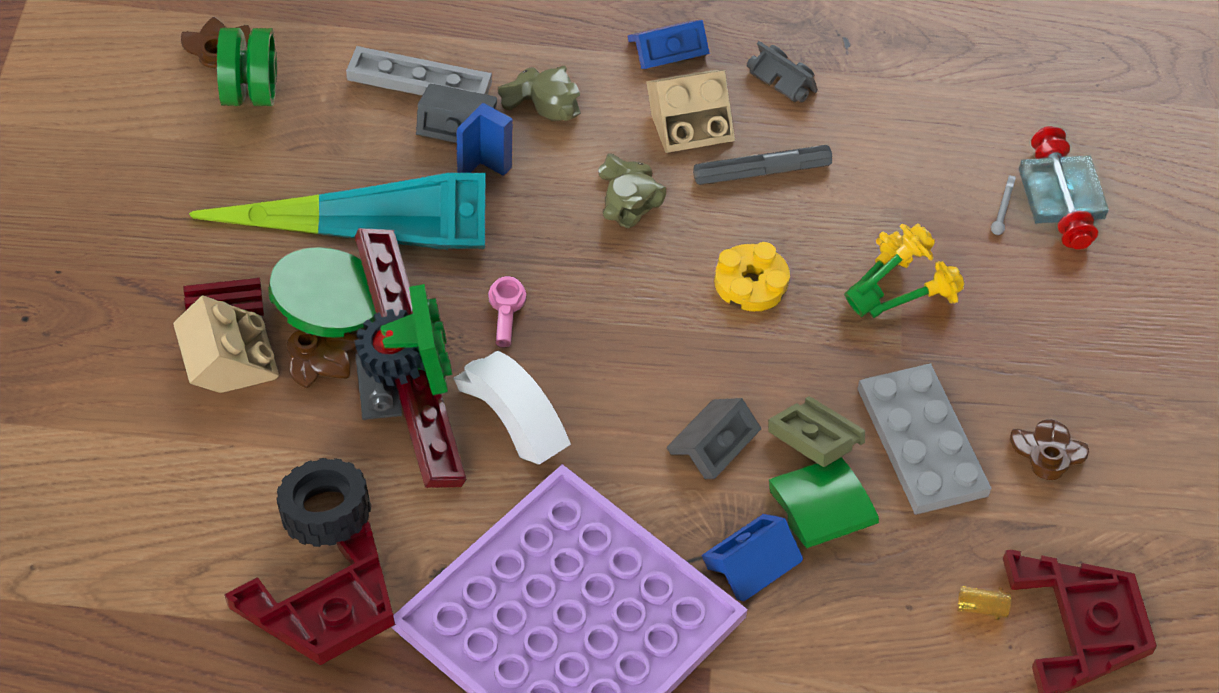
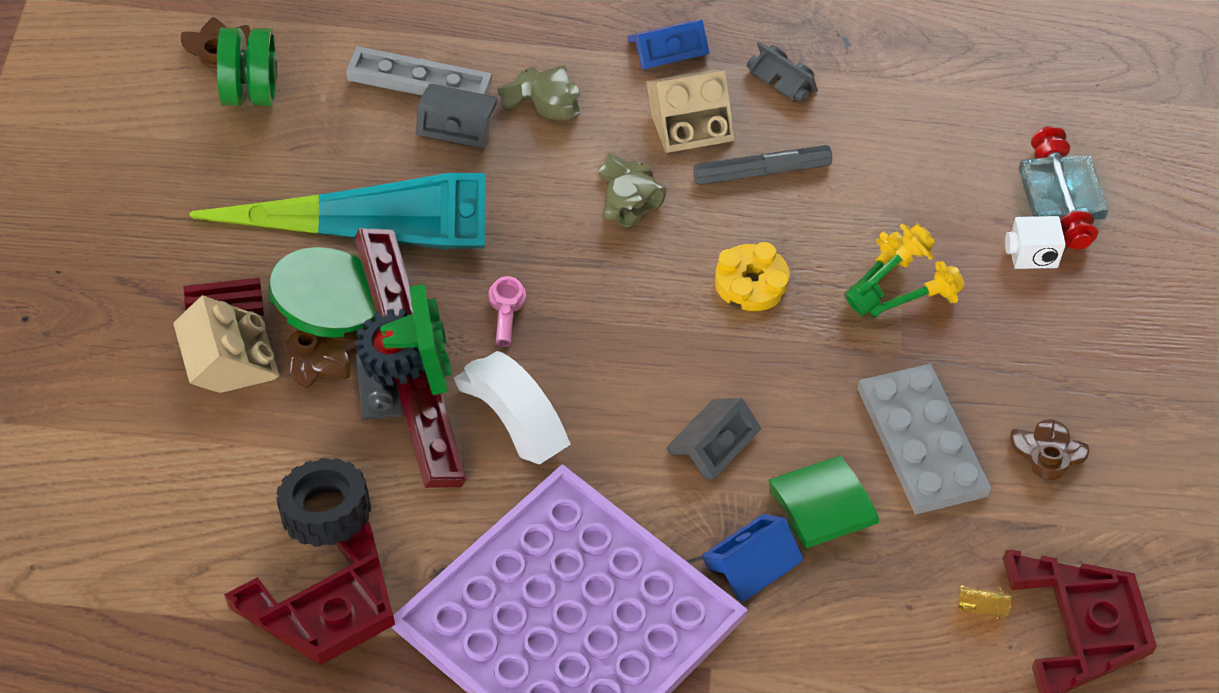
blue panel [457,103,513,176] -> none
olive plate [768,396,865,467] -> none
light grey hinge [991,175,1016,235] -> none
none -> white brick [1005,216,1066,269]

